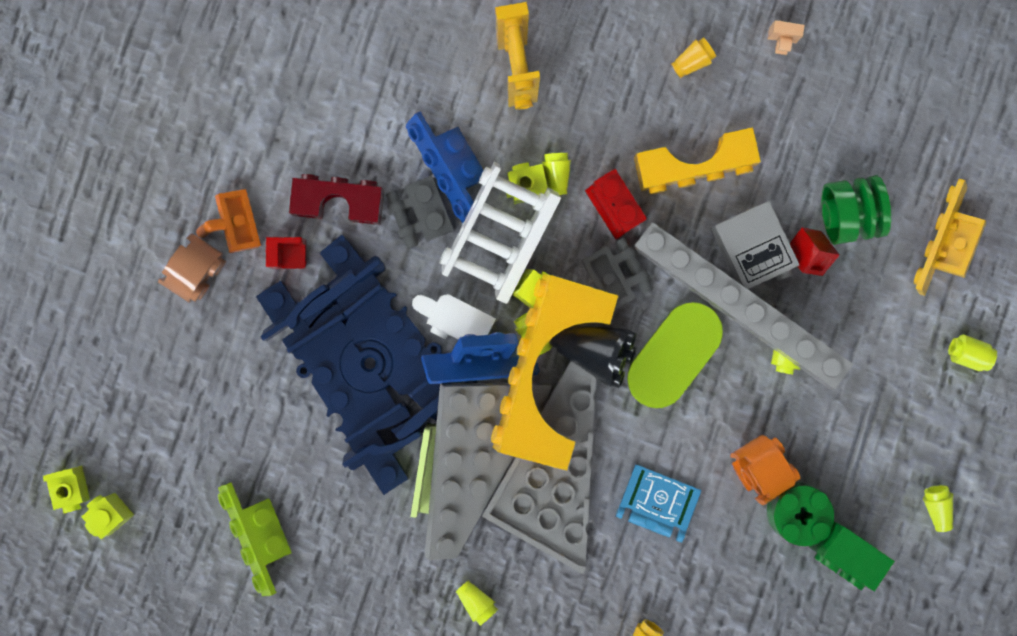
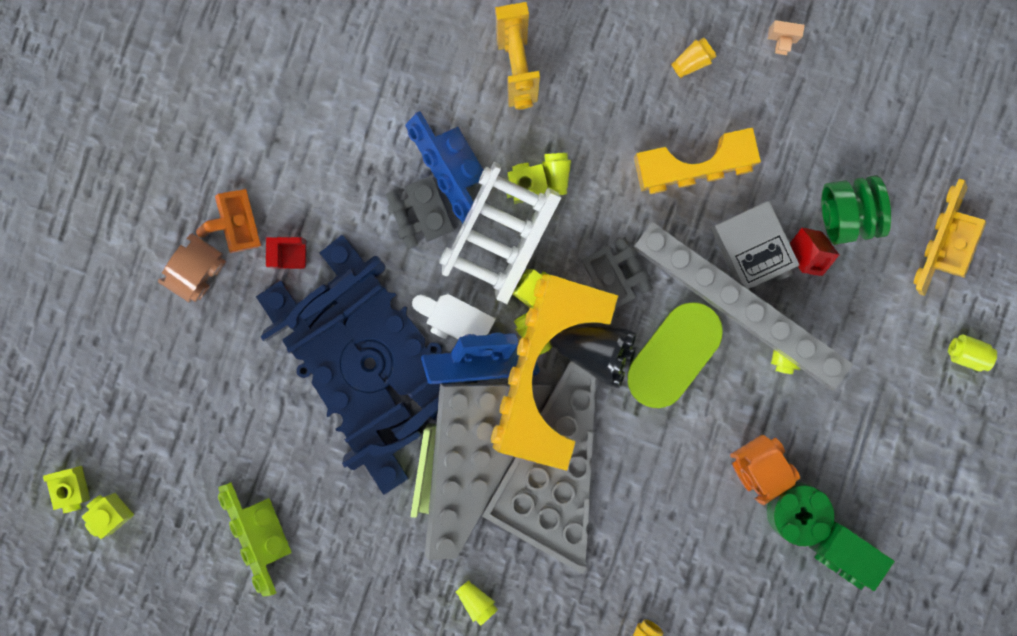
dark red arch [289,174,384,225] -> none
red window [585,169,647,240] -> none
dark azure piece [615,464,702,543] -> none
neon yellow cone [923,485,954,532] -> none

